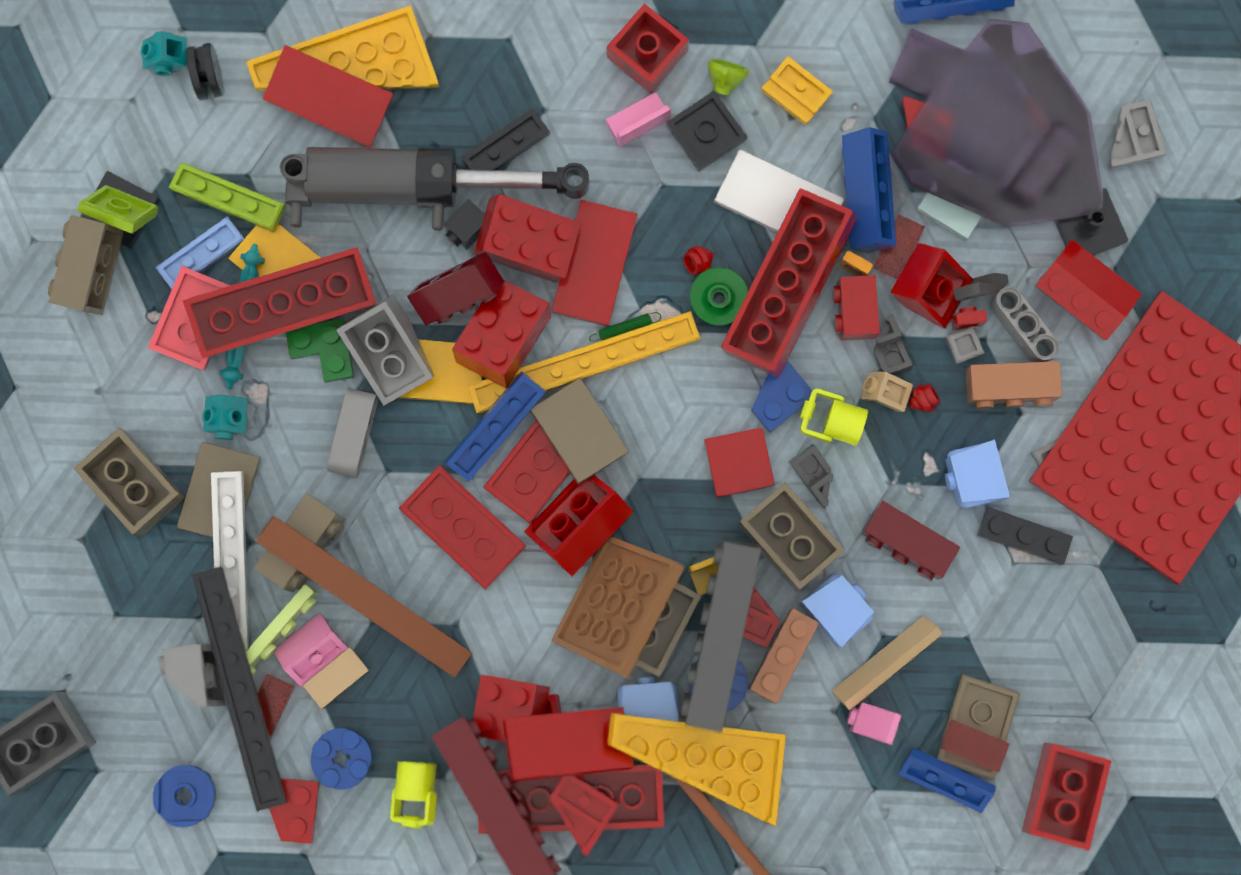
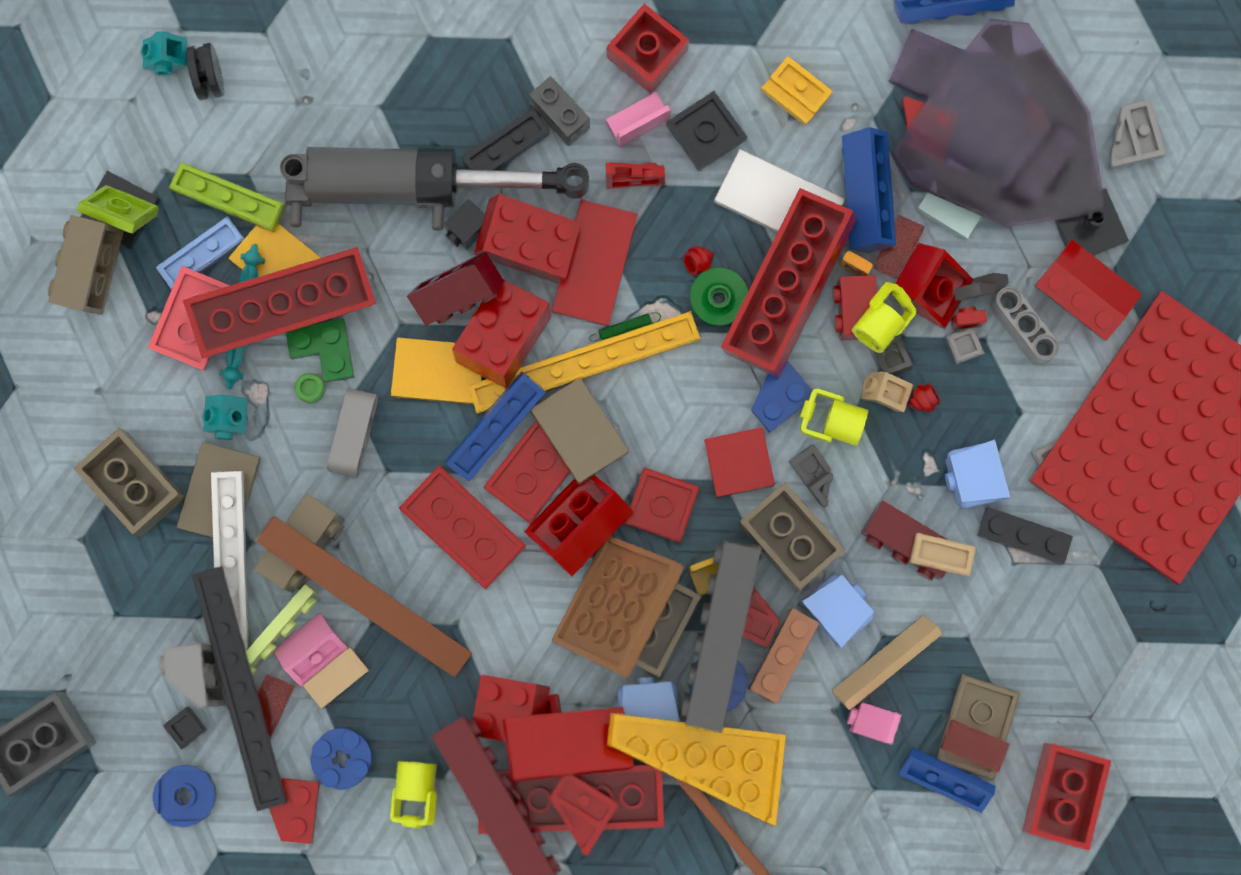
yellow wing [246,5,440,91] -> none
red tile [263,45,394,148] -> none
light grey slope [336,294,434,406] -> none
lime piece [708,58,750,95] -> none
nougat brick [965,361,1062,409] -> none
none -> black tile [163,706,207,749]
none -> bright green tile [295,373,326,404]
none -> dark grey hinge [529,76,590,147]
none -> red wing [605,162,665,189]
none -> red tile [624,467,700,543]
none -> neon yellow piece [852,282,916,353]
none -> tan tile [909,533,976,577]

